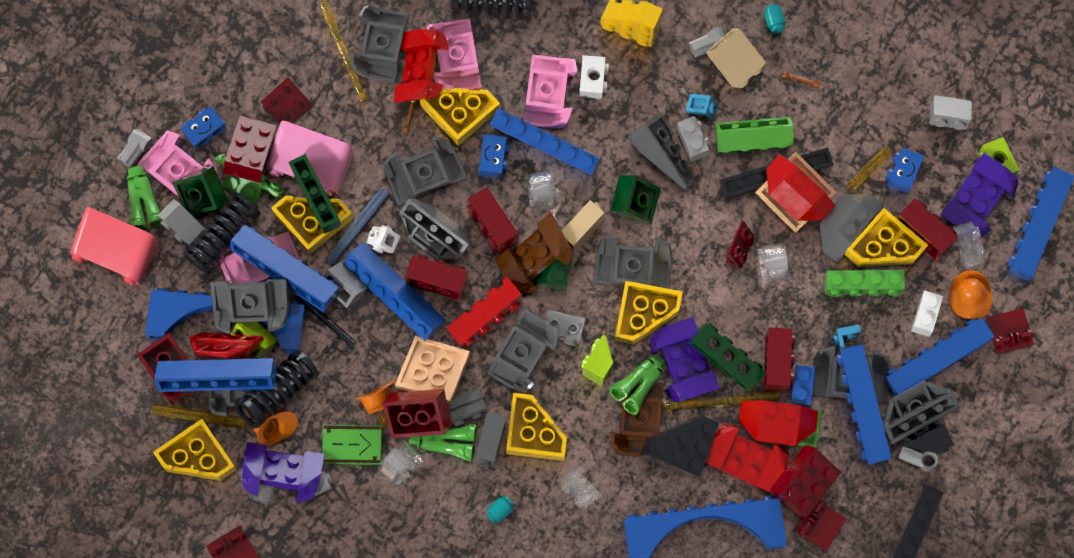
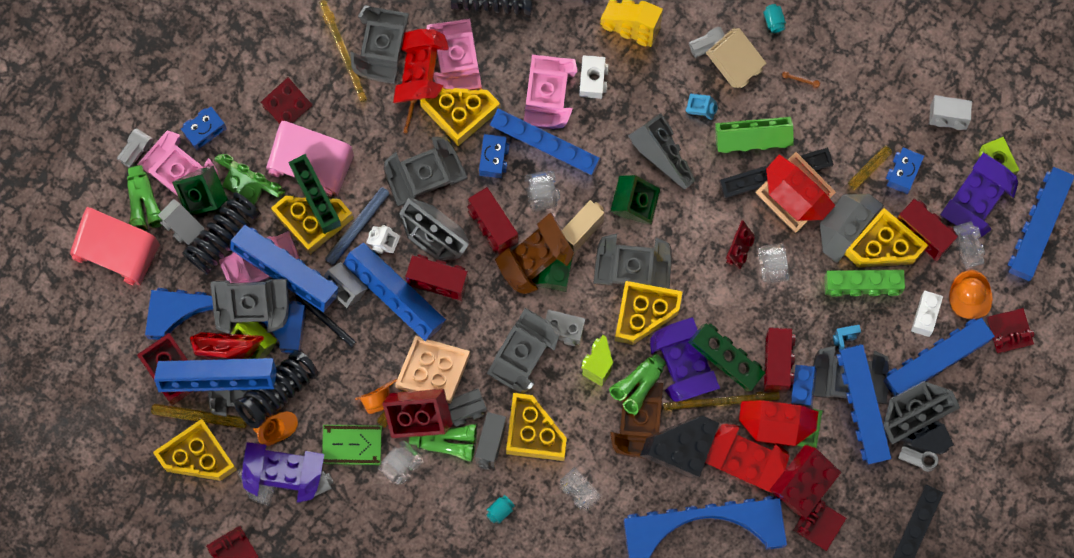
brick [223,116,276,183] -> none
red wedge [447,276,522,349] -> none
light grey brick [676,116,711,163] -> none

